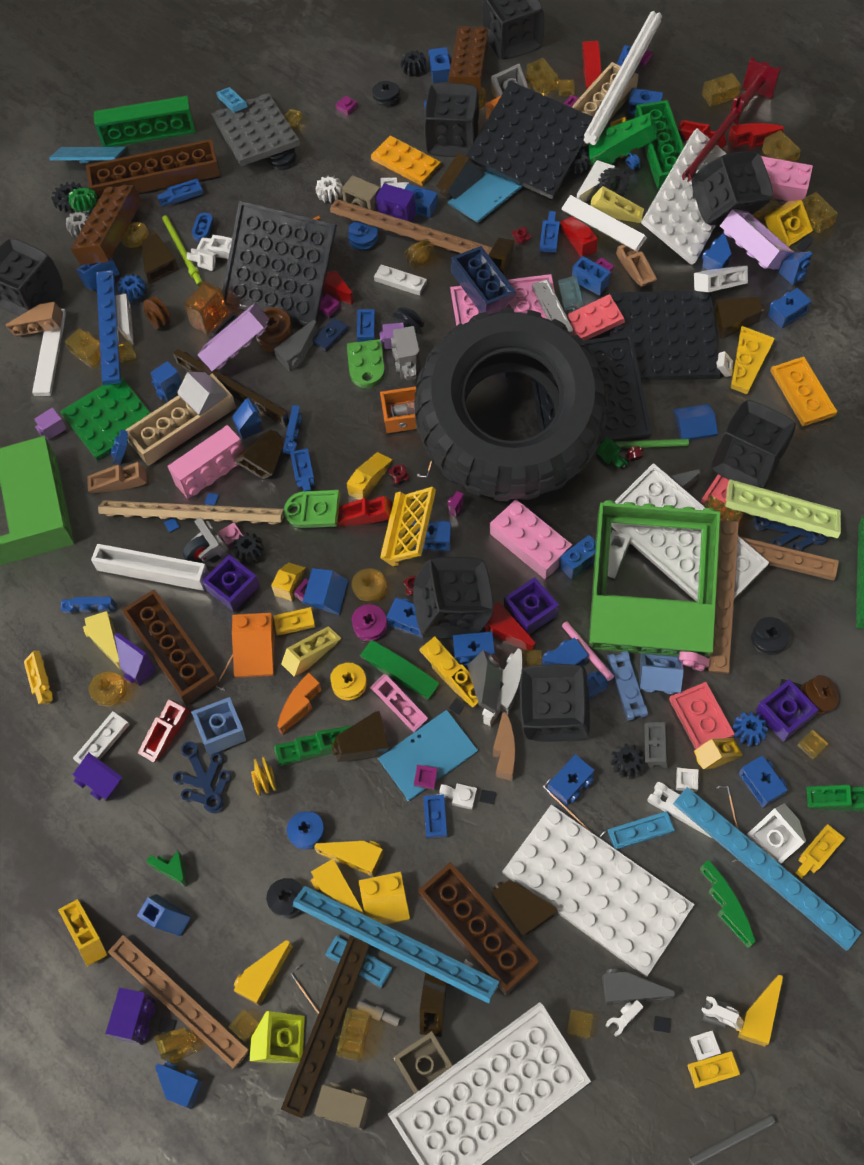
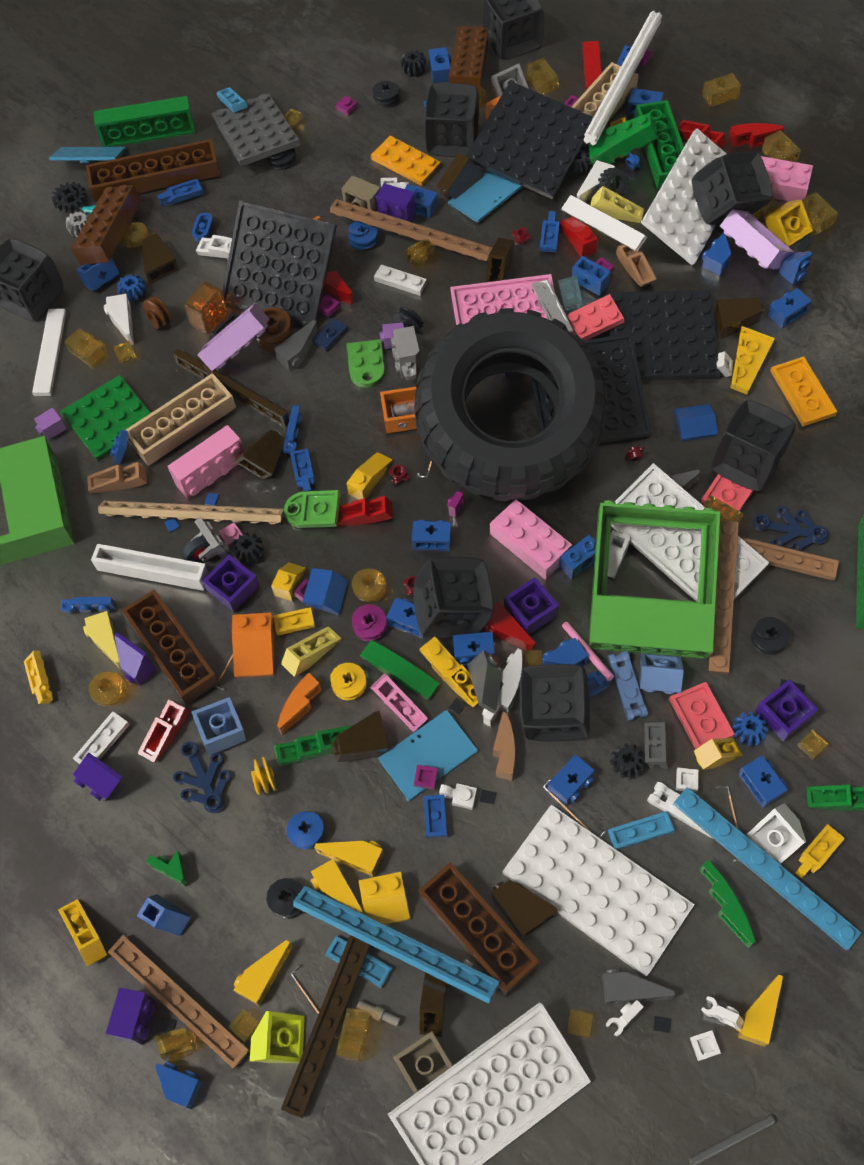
medium nougat slope [6,302,63,336] -> none
green gear [68,187,97,212] -> none
blue plate [96,270,121,386] -> none
blue brick [150,361,182,402] -> none
lime bar [162,215,204,287] -> none
light grey slope [177,372,228,416] -> none
white plate [187,248,216,271] -> none
blue slope [232,398,262,440] -> none
dark tan brick [314,1082,371,1130] -> none
white gear [315,176,343,203] -> none
blue plate [357,309,375,342] -> none
yellow fence [380,487,436,566] -> none
dark blue slope [451,246,516,314] -> none
clear yellow plate [558,80,574,96] -> none
green plate [596,437,628,468] -> none
bright green bar [615,439,689,449] -> none
bright pink plate [679,652,710,671] -> none
dark red piece [682,57,781,182] -> none
yellow plate [687,1051,740,1089] -> none
white slope [694,266,748,292] -> none
yellowish green plate [725,479,841,538] -> none
reddish brown piece [800,675,839,714] -> none

